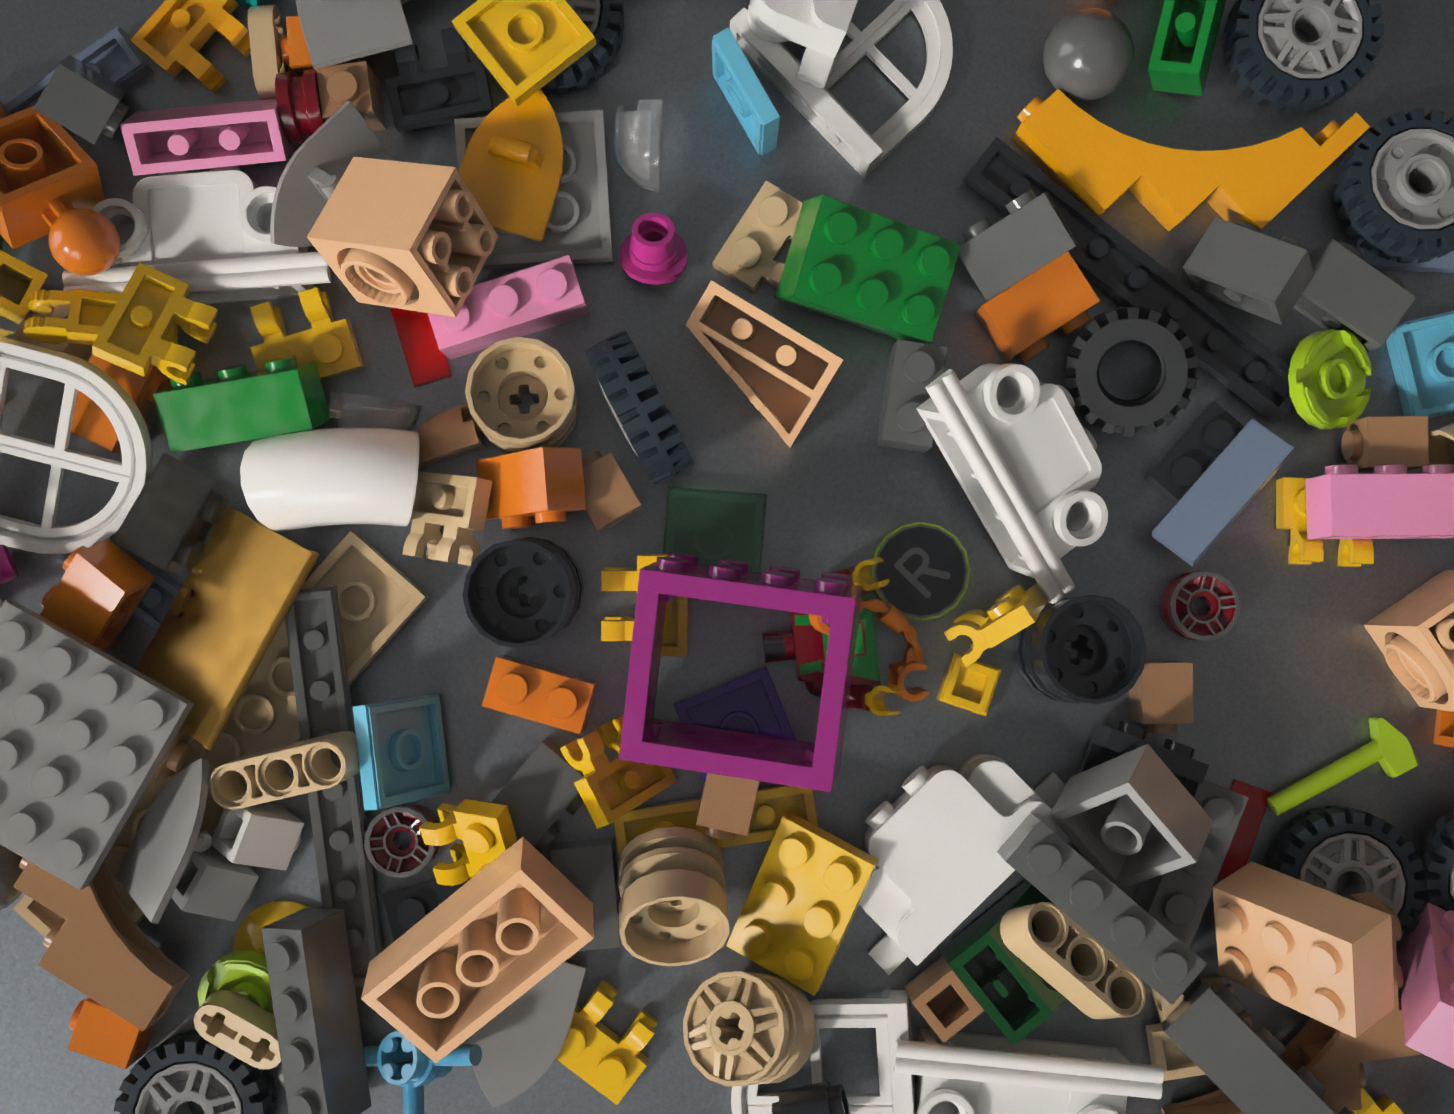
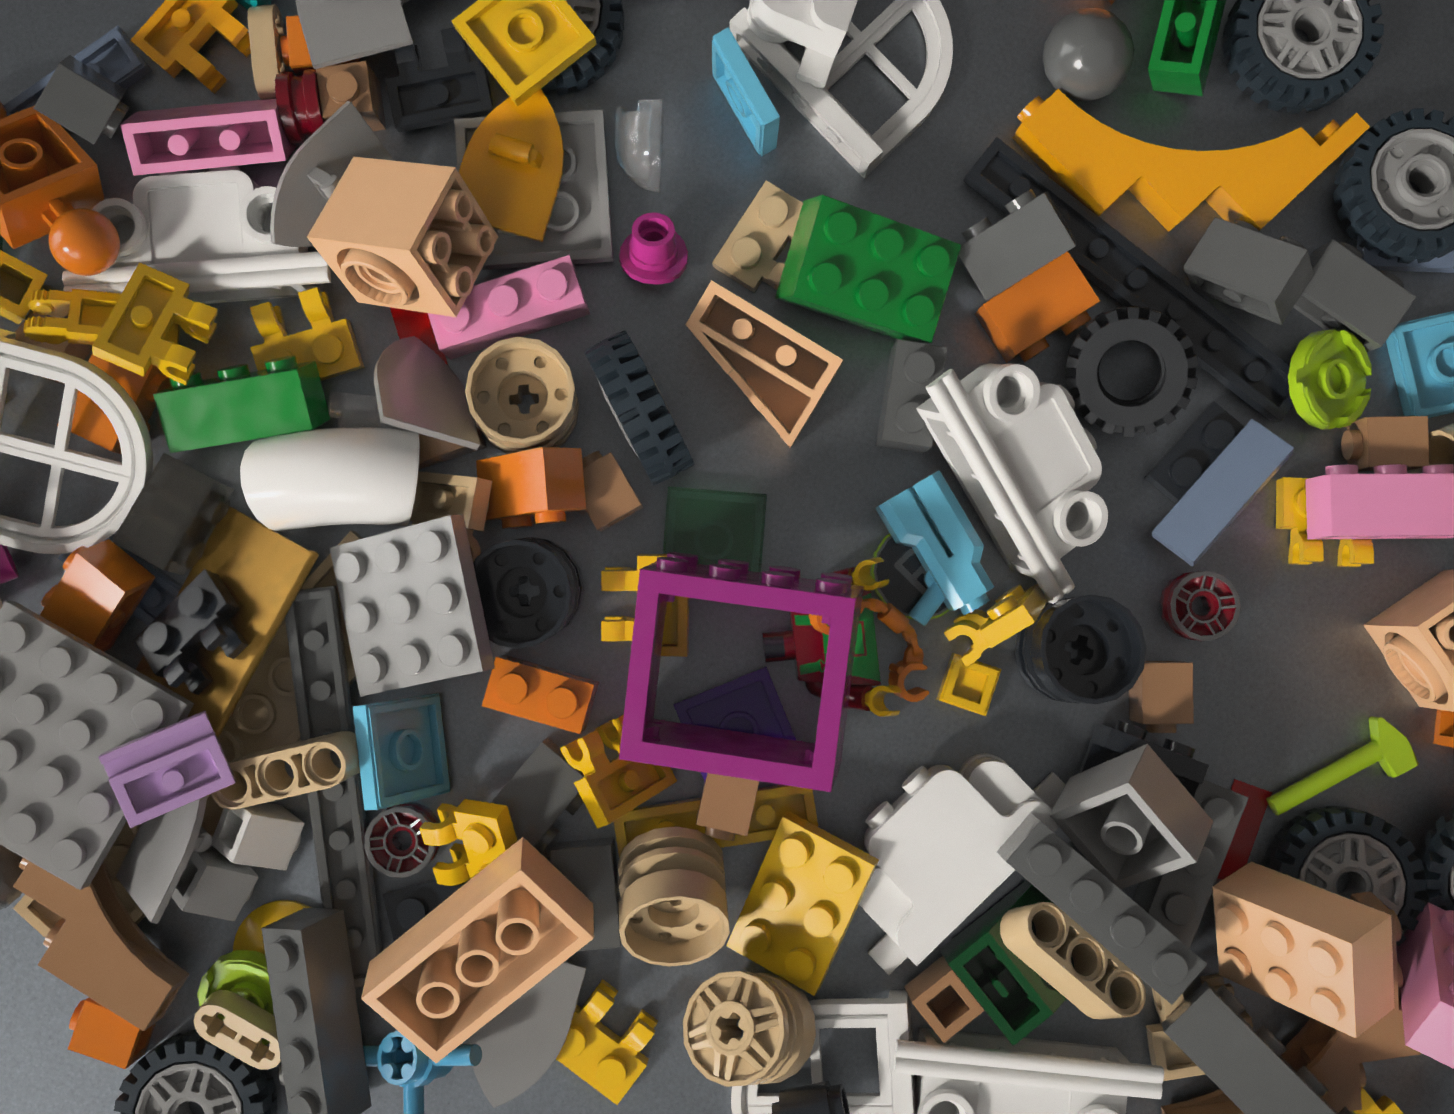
none -> lavender plate [98,711,236,828]
none -> black plate [134,569,248,695]
none -> light grey plate [329,514,495,697]
none -> light grey shield [374,336,480,450]
none -> medium azure piece [875,470,994,627]

